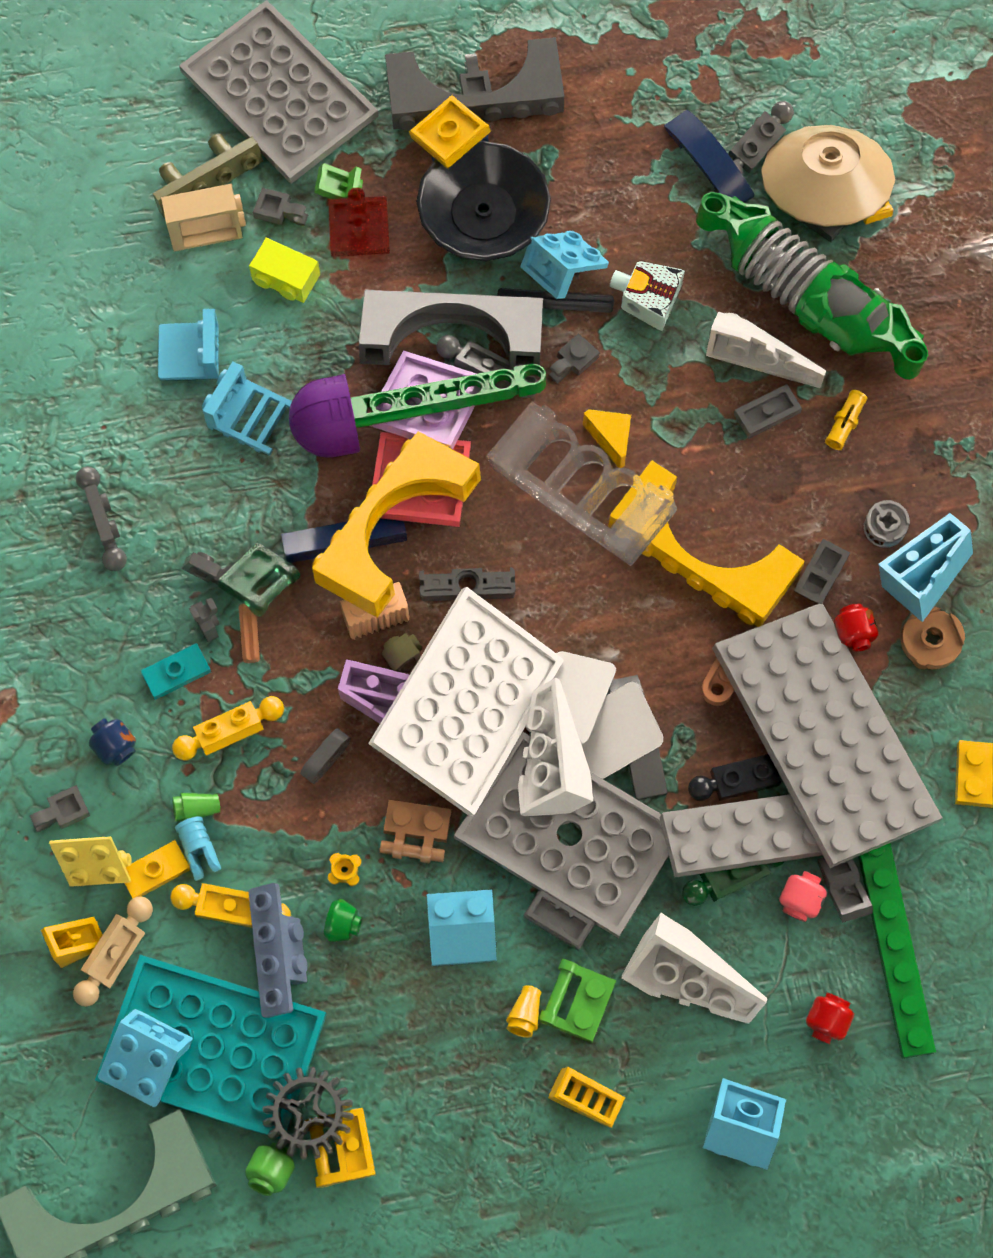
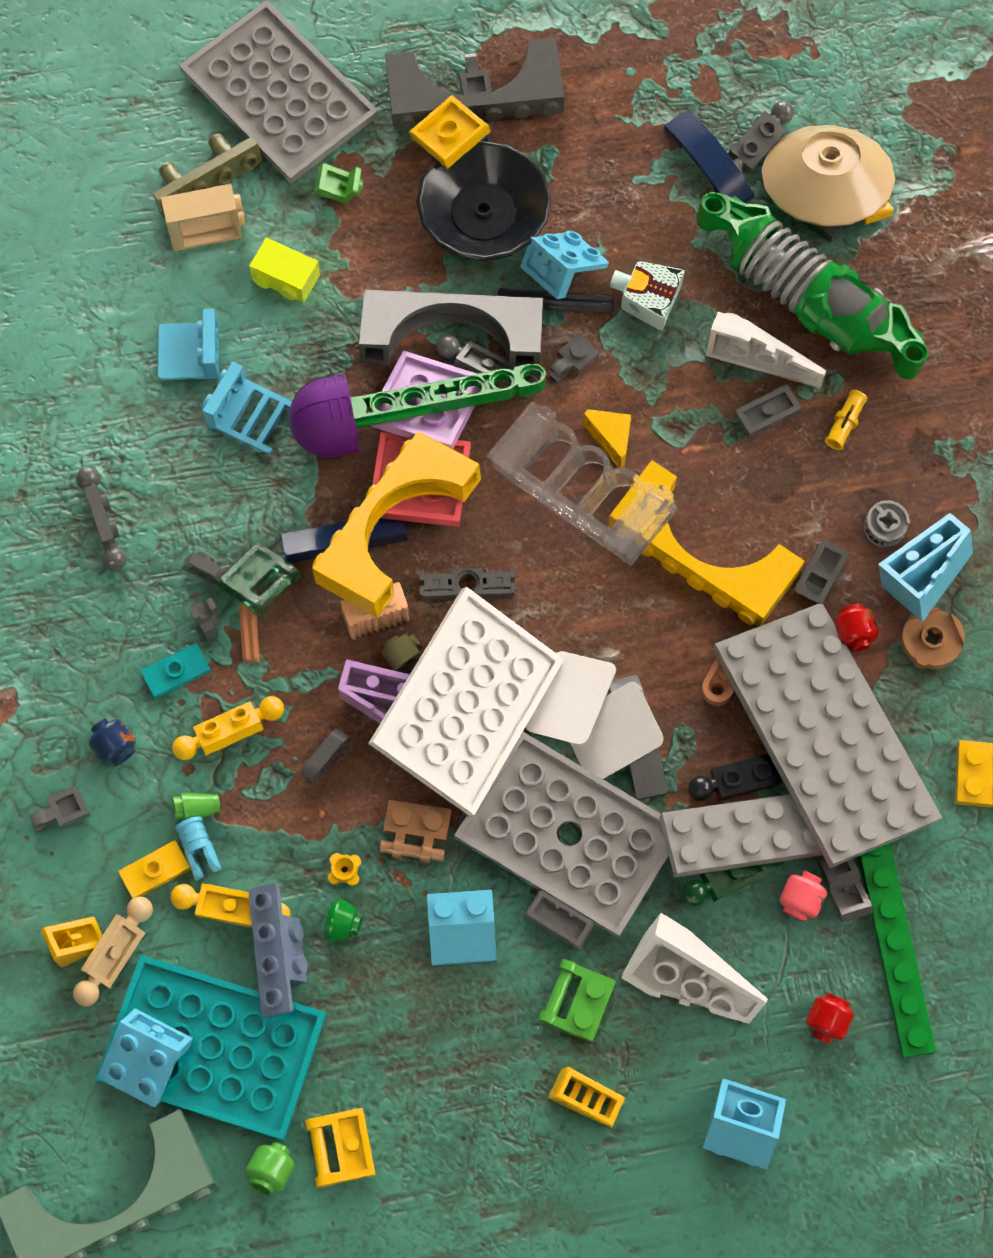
light yellow hinge [49,836,131,887] -> none
dark grey plate [253,188,308,226] -> none
dark grey gear [263,1067,354,1160] -> none
clear red plate [328,188,390,257] -> none
yellow cone [506,986,542,1038] -> none
white wedge [518,678,593,816] -> none

